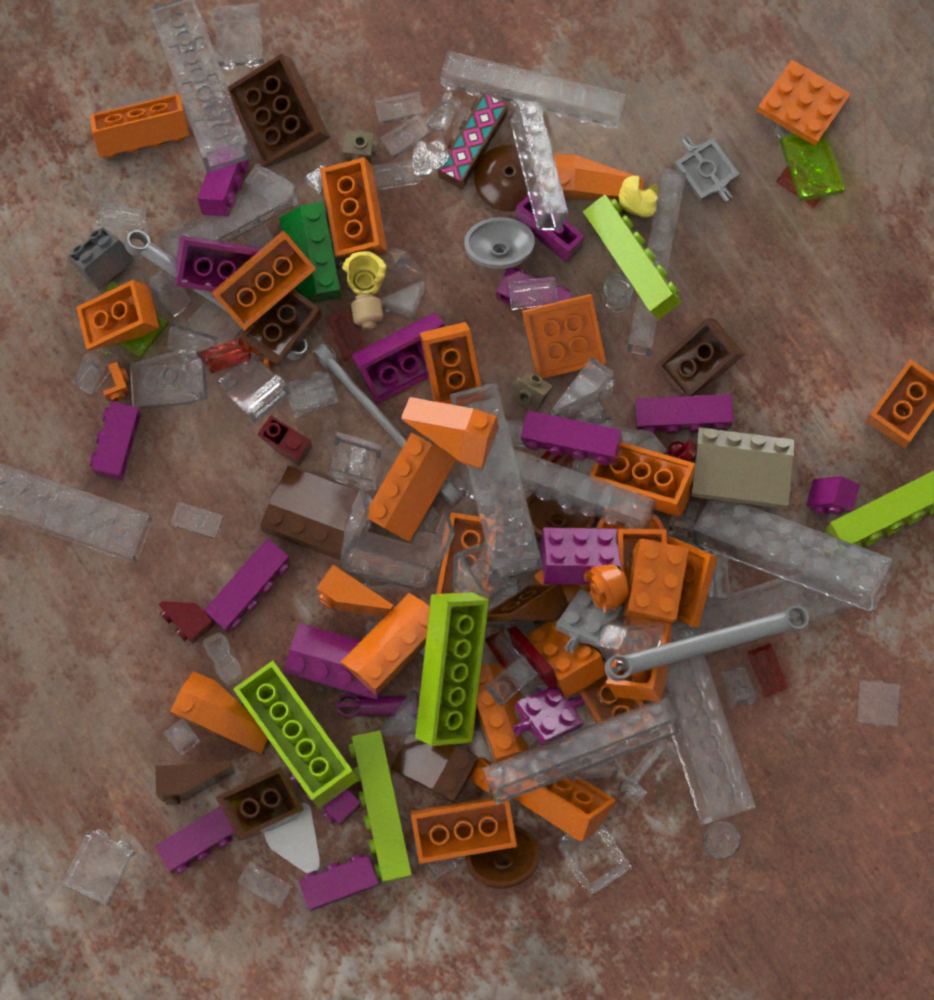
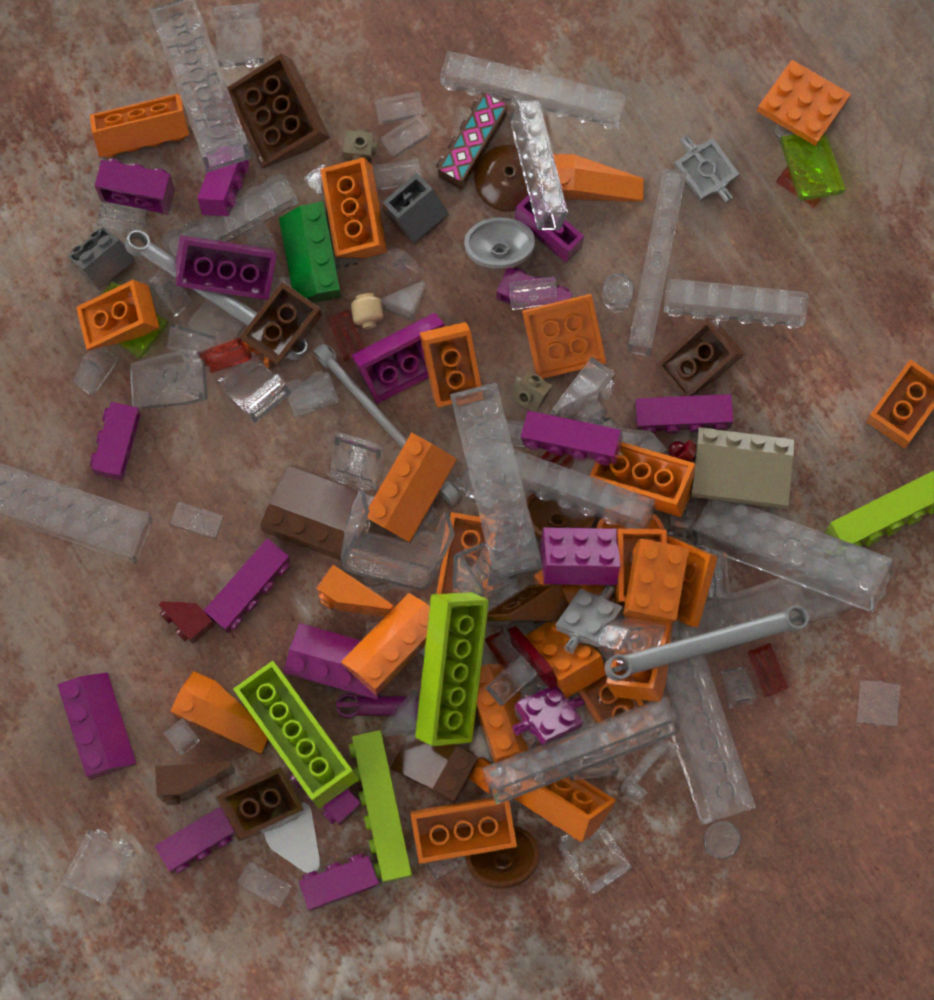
orange bracket [103,362,130,402] -> none
clear brick [204,632,244,687] -> none
orange slope [211,231,316,331] -> none
clear tile [244,163,297,207] -> none
dark red slope [257,415,312,466] -> none
light yellow hair [342,251,387,295] -> none
orange wedge [401,397,500,470] -> none
clear plate [412,136,451,177] -> none
clear plate [425,92,461,131] -> none
lime brick [583,194,682,320] -> none
orange cone [584,564,629,613] -> none
light yellow hair [619,175,659,218] -> none
magenta brick [806,476,860,517] -> none
none -> magenta slope [57,672,137,780]
none -> magenta brick [94,159,175,215]
none -> dark grey slope [382,173,449,244]
none -> clear brick [663,278,808,329]

